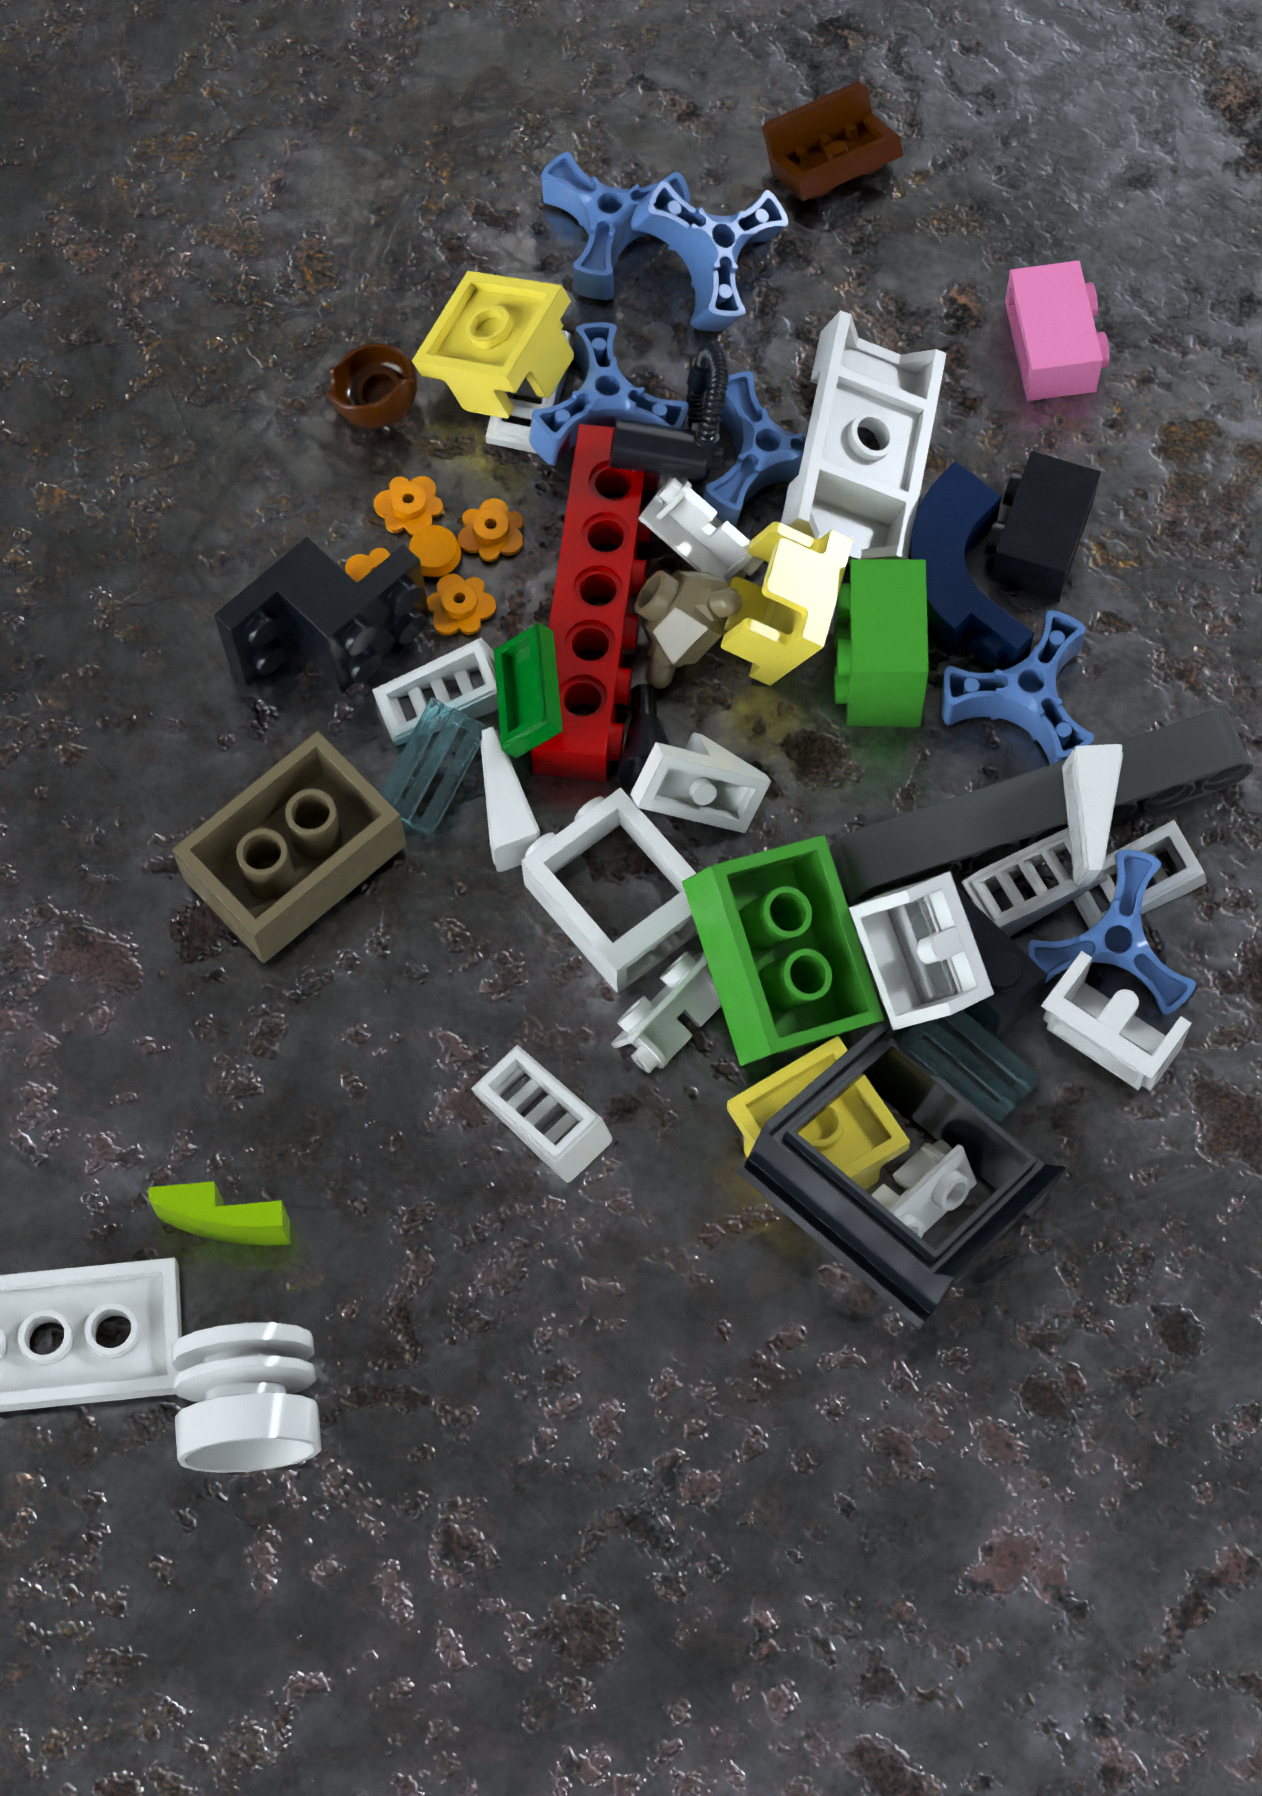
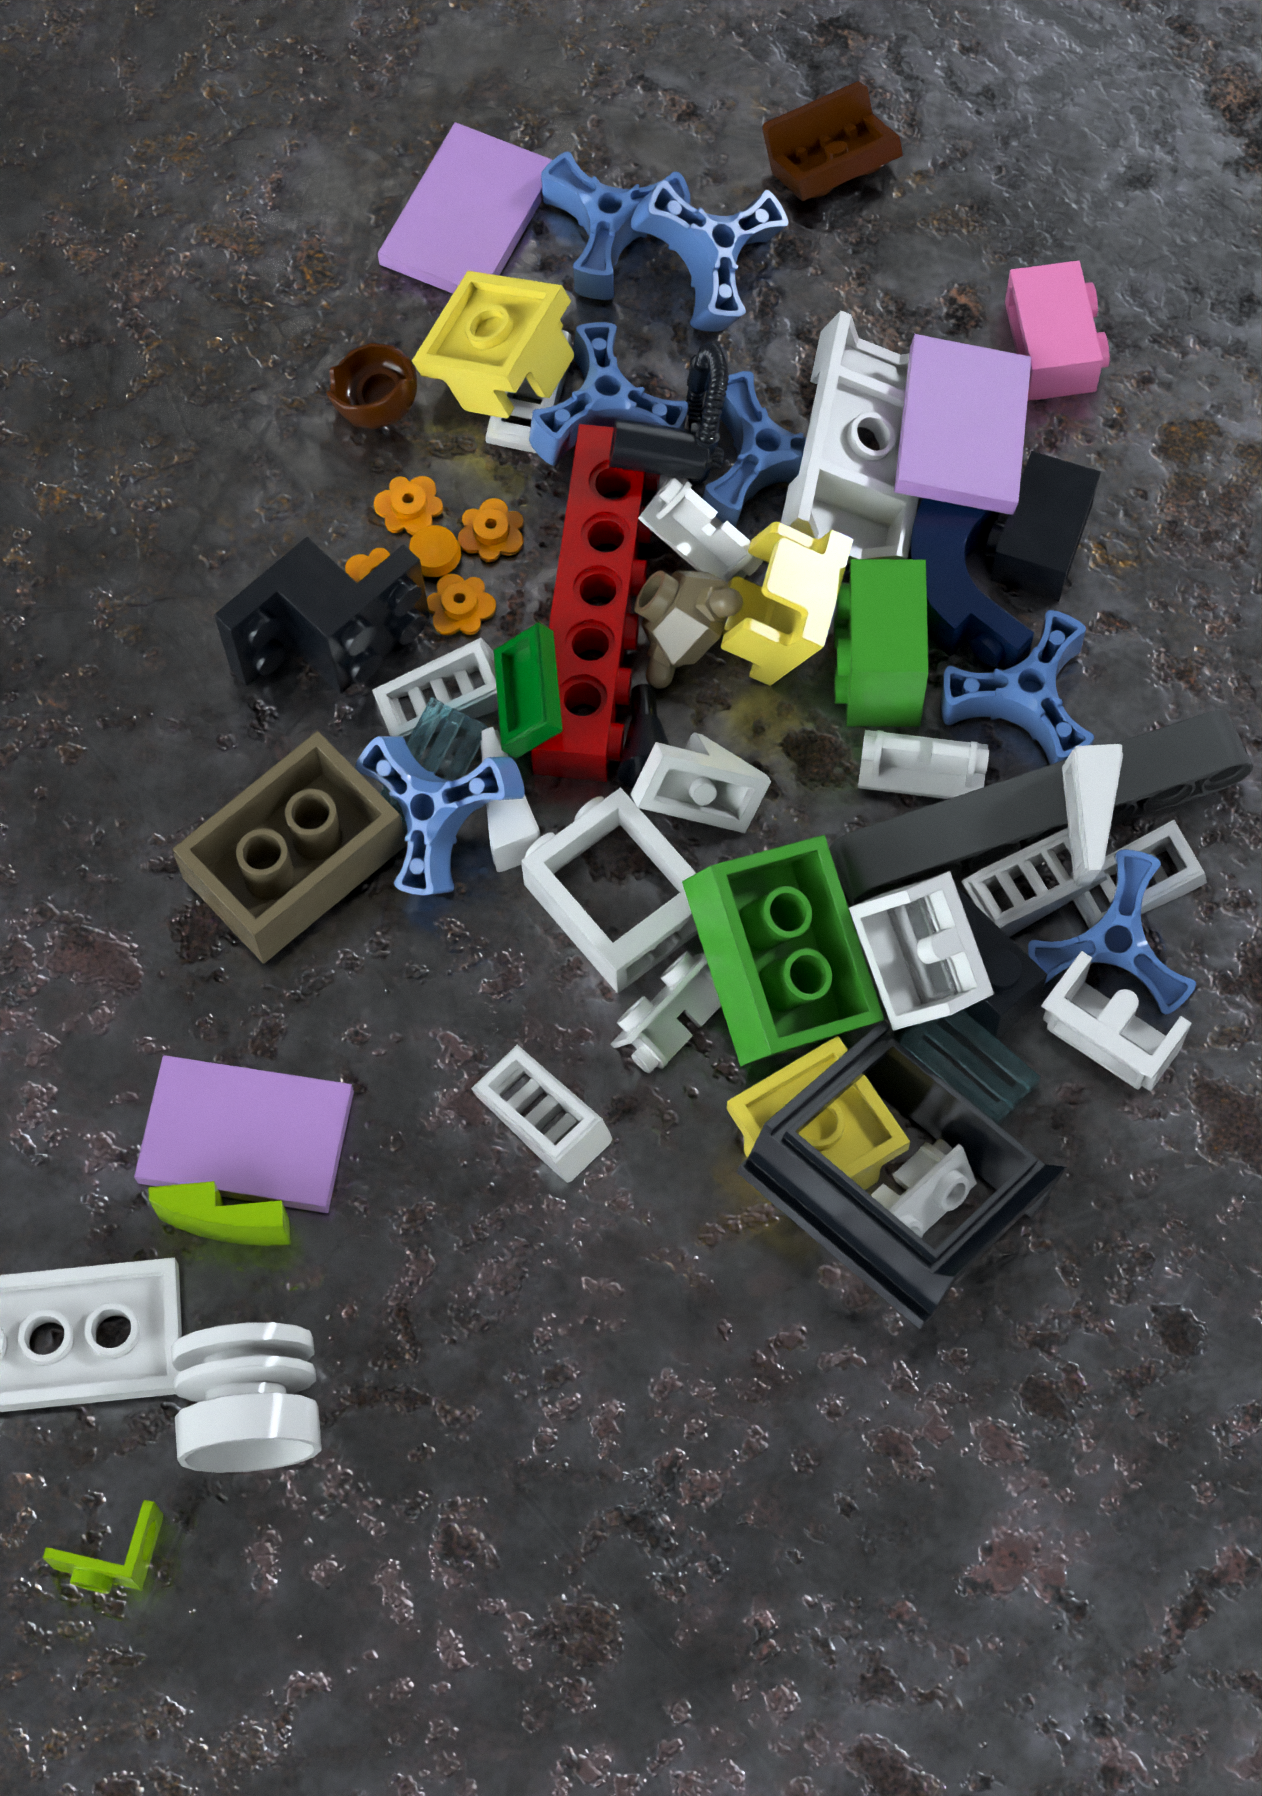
none -> lime bracket [43,1500,163,1594]
none -> lavender tile [134,1055,354,1213]
none -> medium blue piece [355,736,525,895]
none -> lavender tile [378,122,552,294]
none -> white hinge [858,730,989,799]
none -> lavender tile [894,334,1031,515]

